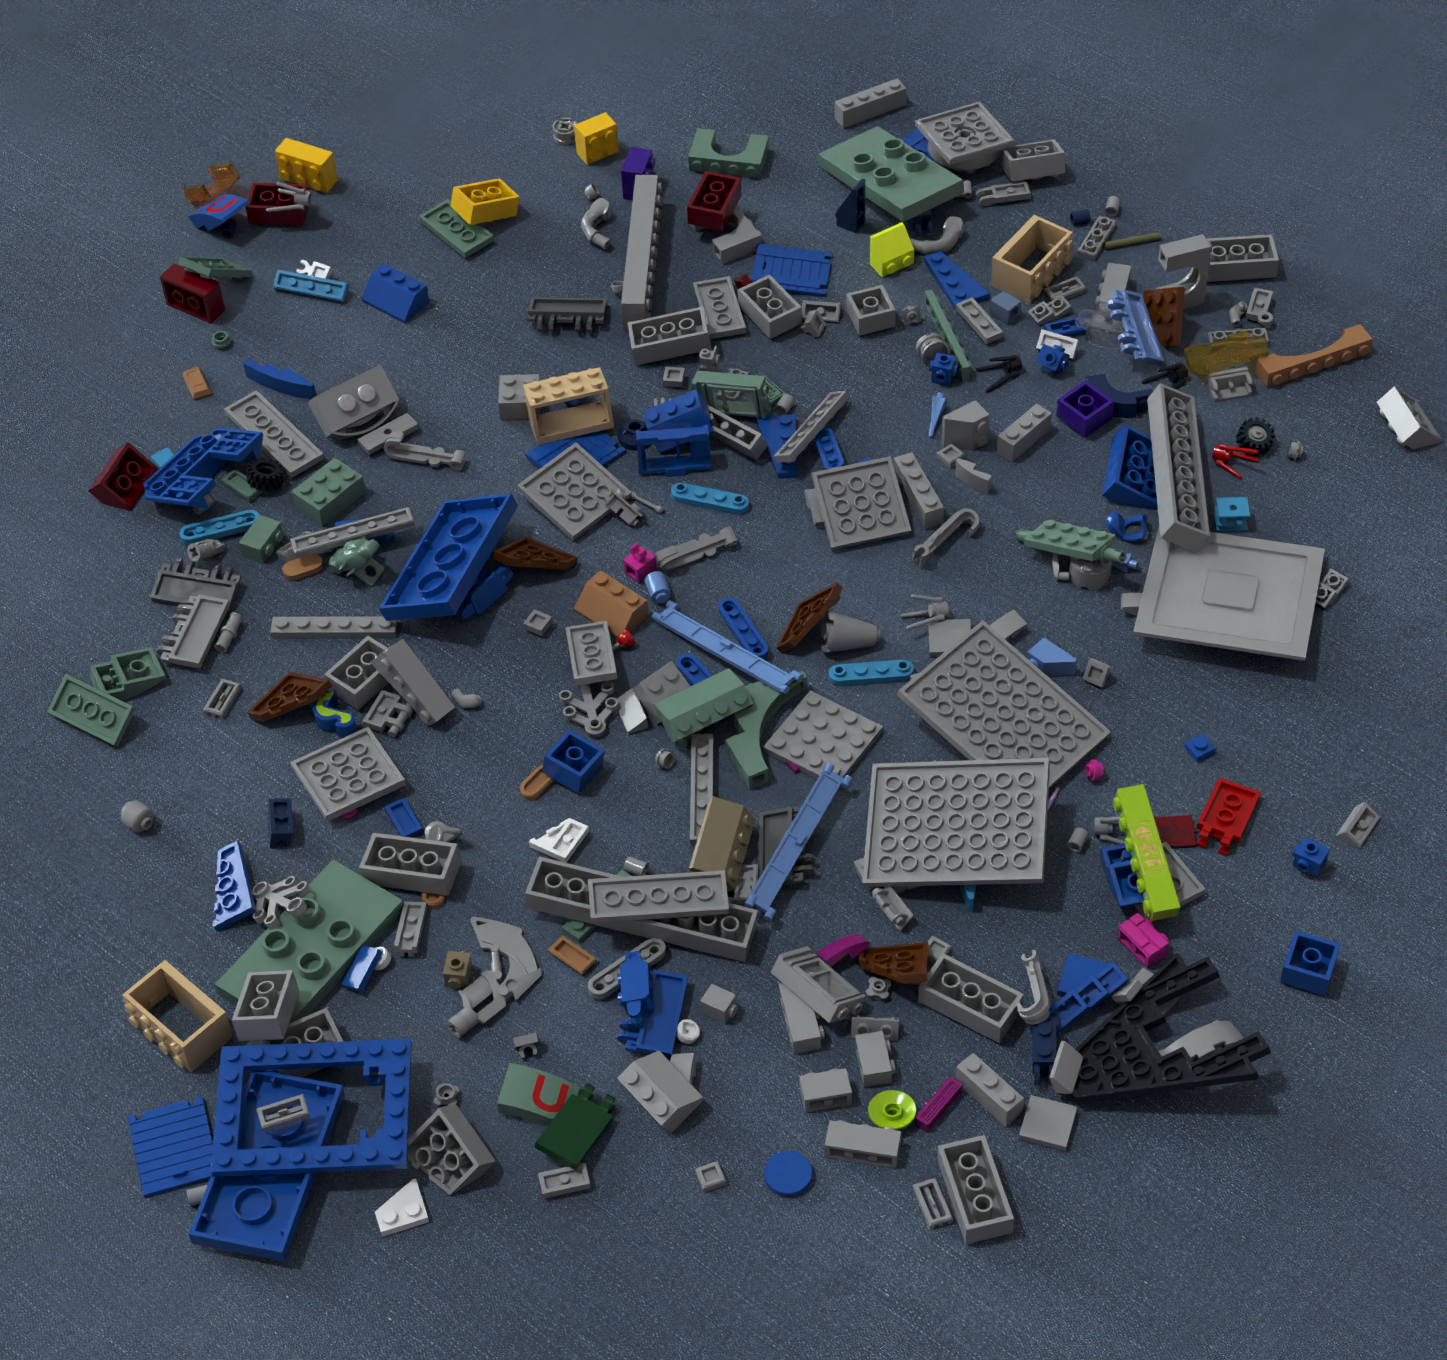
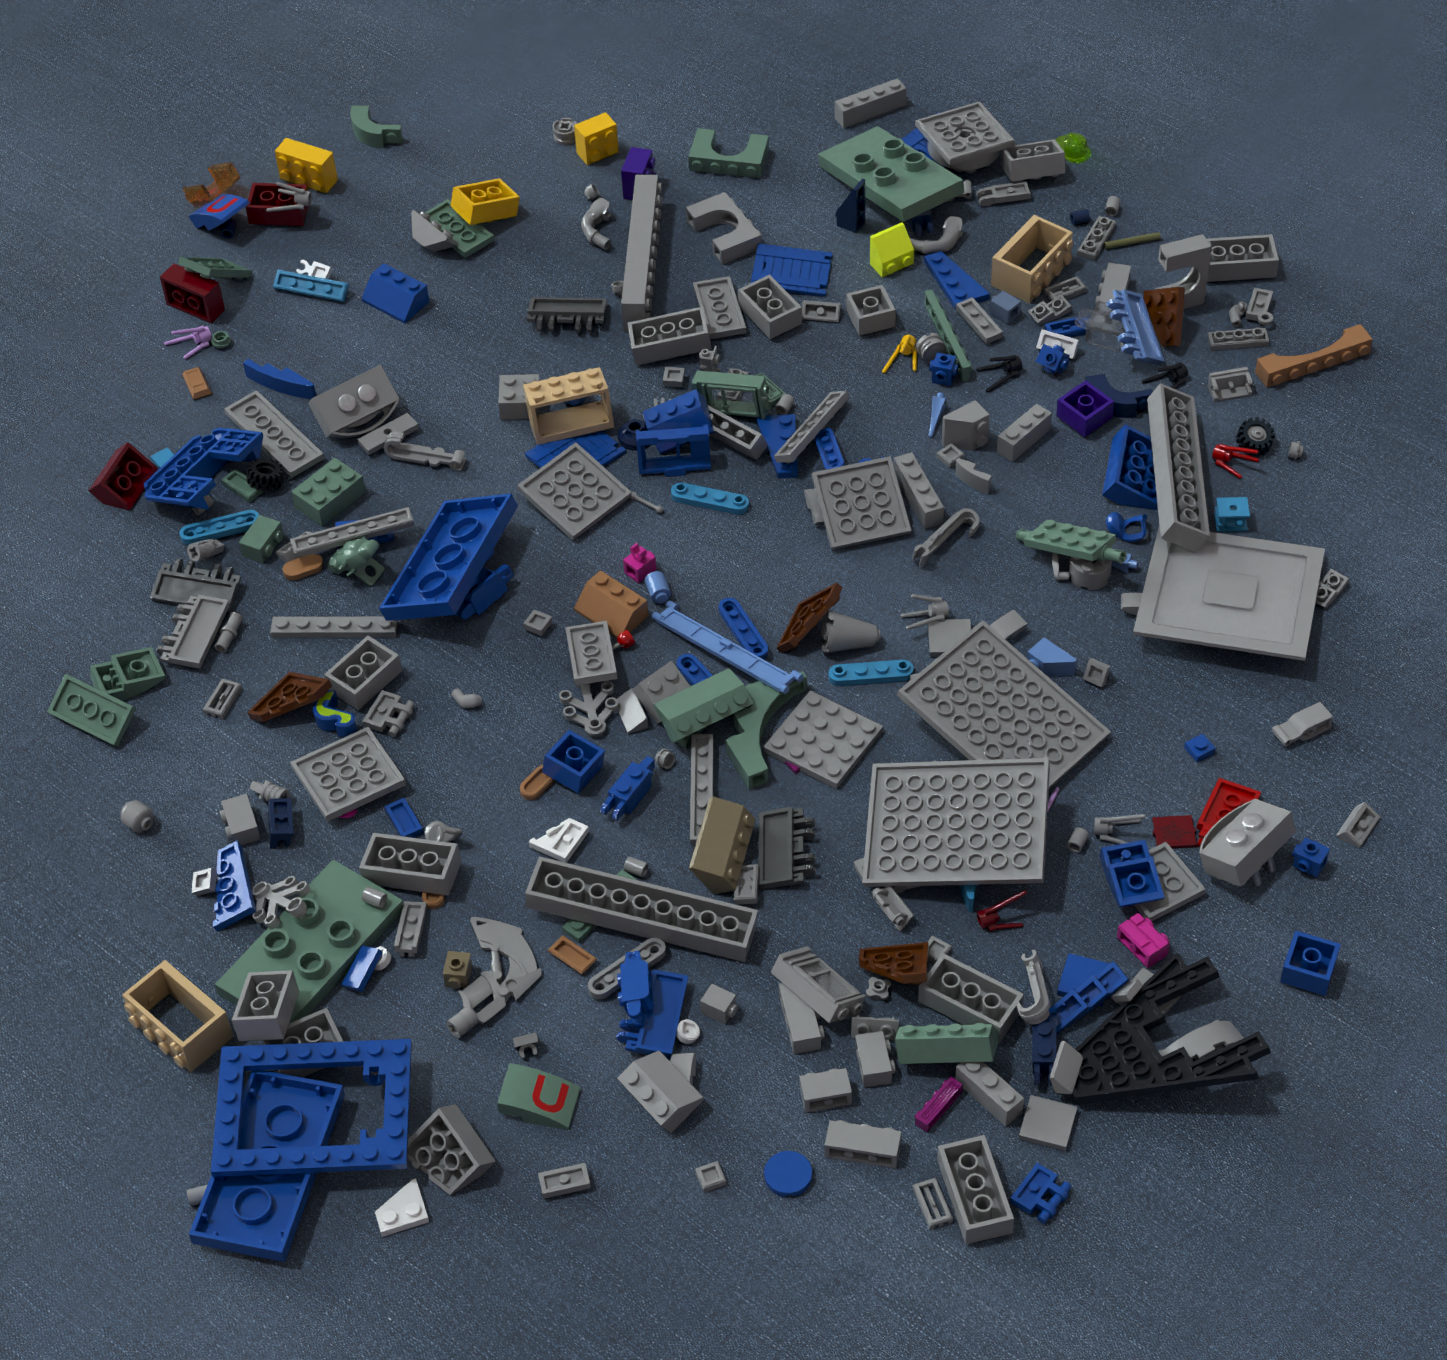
blue door [127,1096,213,1198] -> none
light grey tile [256,1094,310,1133] -> none
light grey wedge [370,639,455,726] -> none
light grey plate [434,1083,459,1106] -> none
reddish brown plate [493,536,578,570] -> none
dark green tile [535,1083,616,1170] -> none
light grey plate [588,870,729,923] -> none
light grey hinge [603,489,644,527] -> none
light grey piece [655,526,737,571] -> none
dark red brick [687,171,742,231] -> none
dark red plate [733,274,753,289] -> none
medium blue piece [744,763,853,922] -> none
light grey tile [800,310,826,338] -> none
magenta slope [817,934,870,967] -> none
lime dish [868,1090,916,1130] -> none
light grey plate [902,306,921,326] -> none
dark pink plate [1085,759,1103,782] -> none
lime brick [1113,784,1181,921] -> none
clear yellow piece [1183,330,1268,376] -> none
light grey slope [1377,386,1442,450] -> none
none -> lavender plant [164,326,212,359]
none -> light grey plate [192,868,217,896]
none -> light grey brick [219,794,261,845]
none -> light grey hinge [250,780,290,802]
none -> sand green arch [350,105,403,148]
none -> light grey hinge [362,886,388,908]
none -> light grey slope [411,210,458,252]
none -> blue hinge [600,756,655,820]
none -> yellow plant [882,334,917,373]
none -> sand green slope [895,1023,1000,1064]
none -> dark red plant [976,890,1027,932]
none -> blue plate [1010,1163,1072,1224]
none -> clear neon green piece [1055,132,1091,163]
none -> light grey piece [1199,799,1296,887]
none -> light grey piece [1272,702,1333,746]

